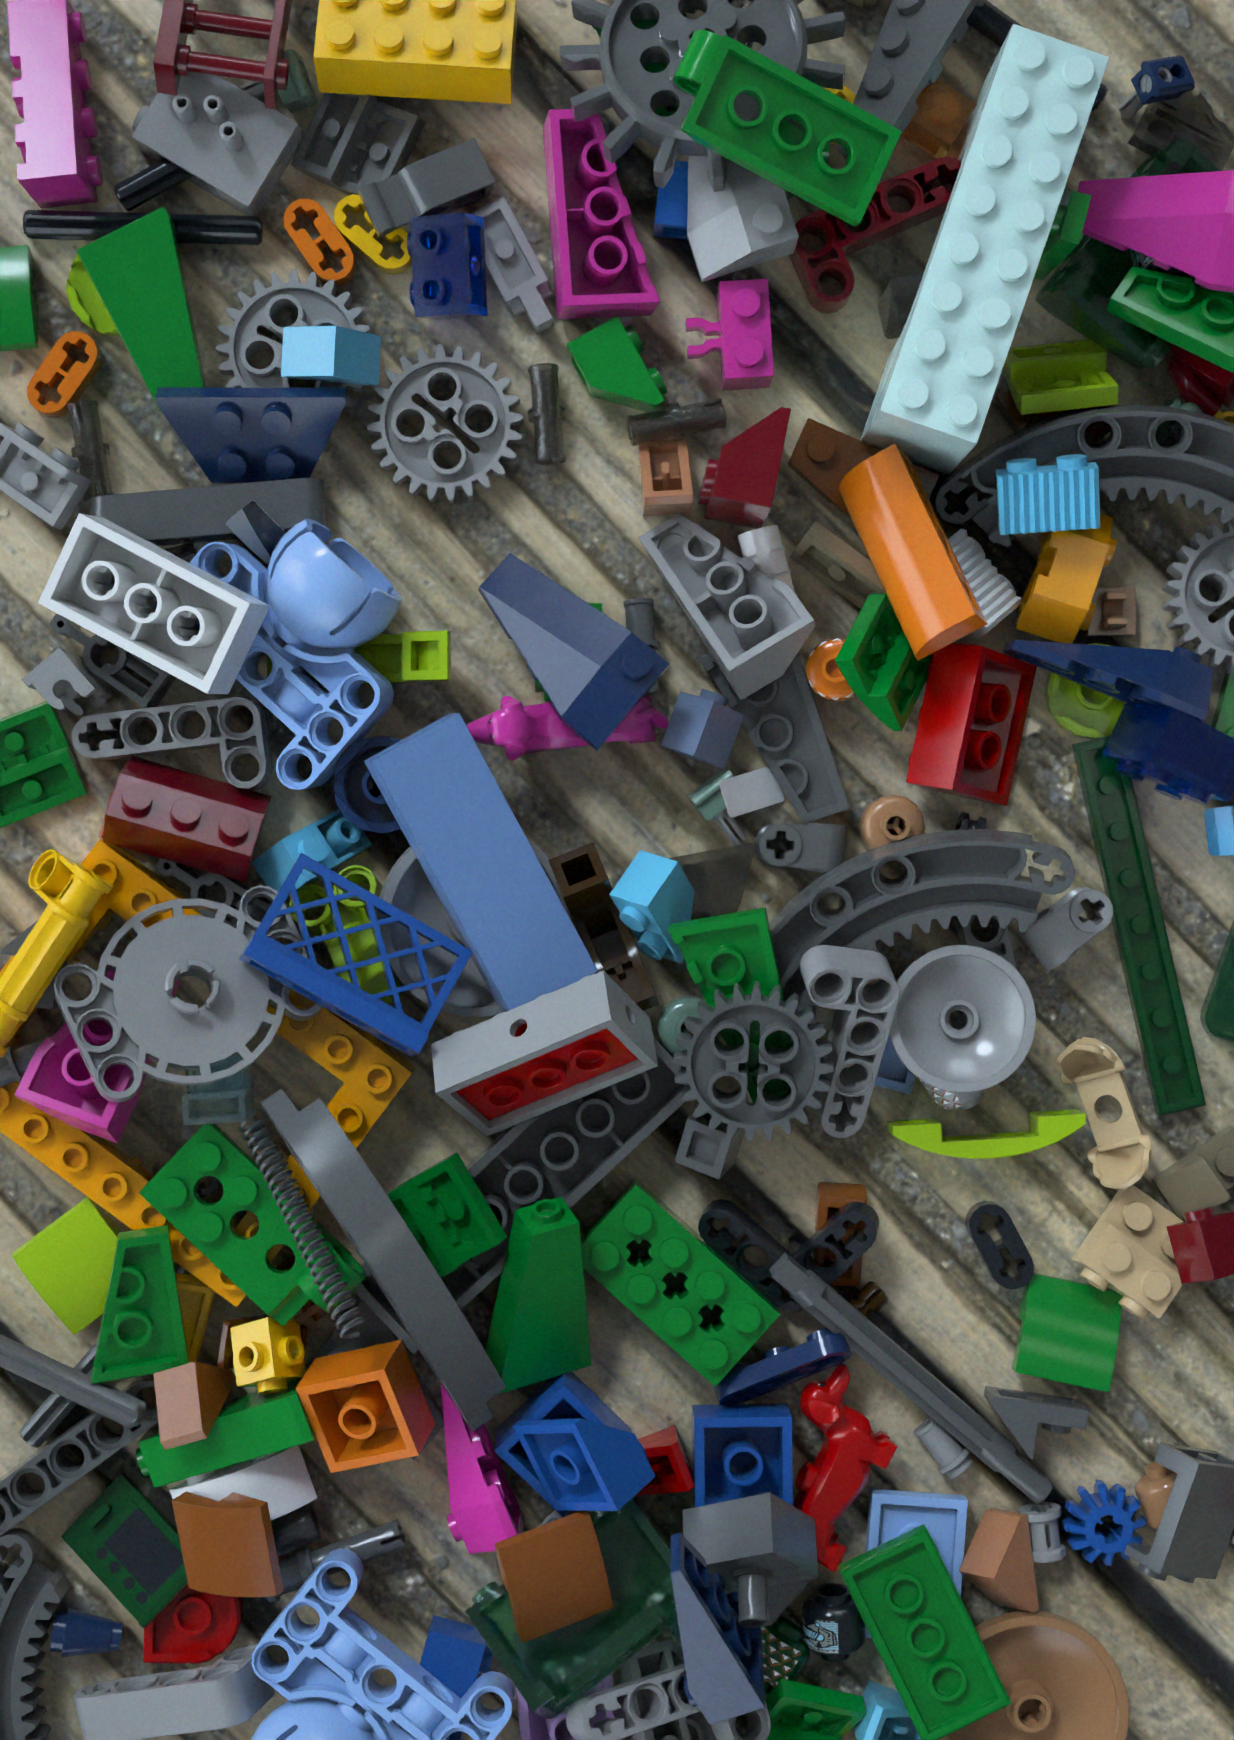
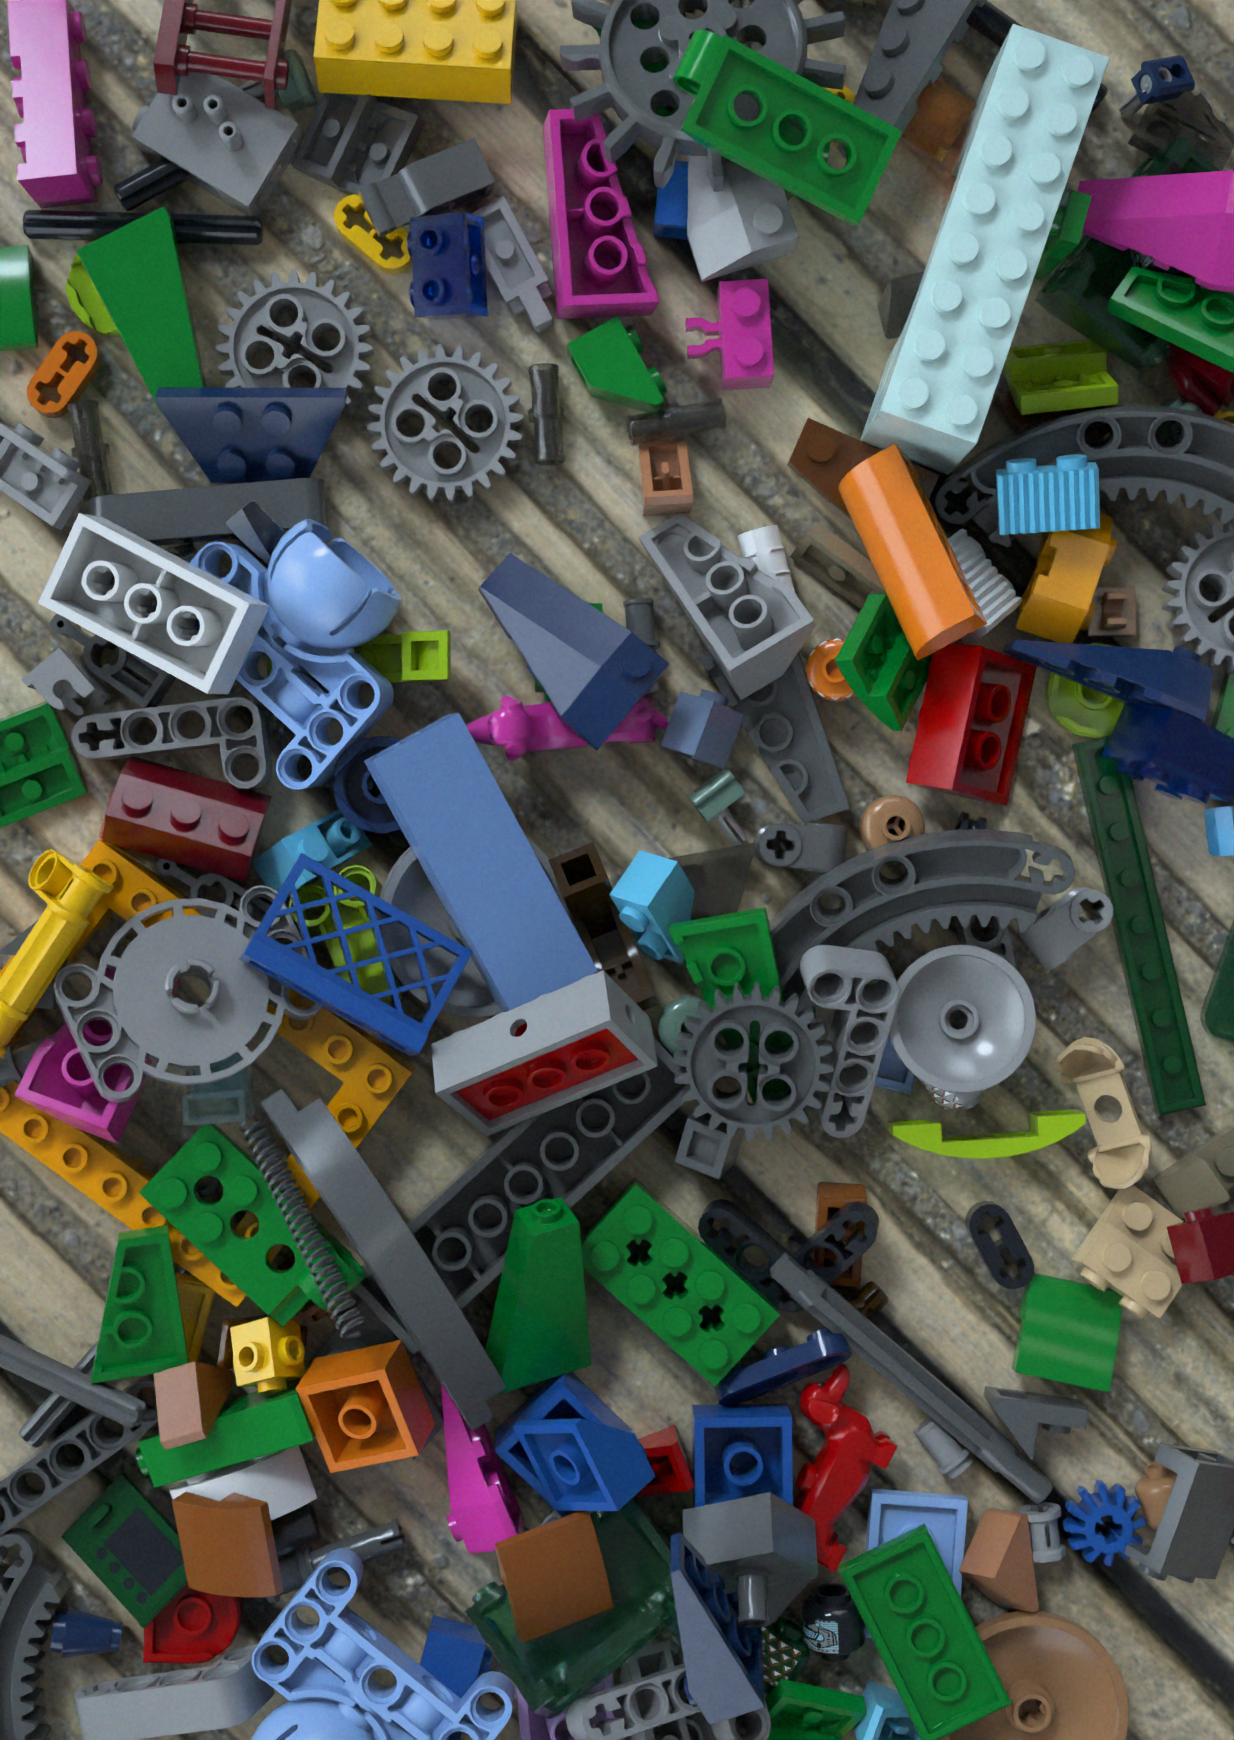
lime slope [12,1197,120,1335] -> none
medium azure slope [281,326,381,386] -> none
orange beam [283,199,356,287] -> none
green slope [386,1152,507,1278] -> none
dark red slope [698,407,791,529] -> none
white sticker [719,766,785,818] -> none
dark red beam [789,157,961,314] -> none

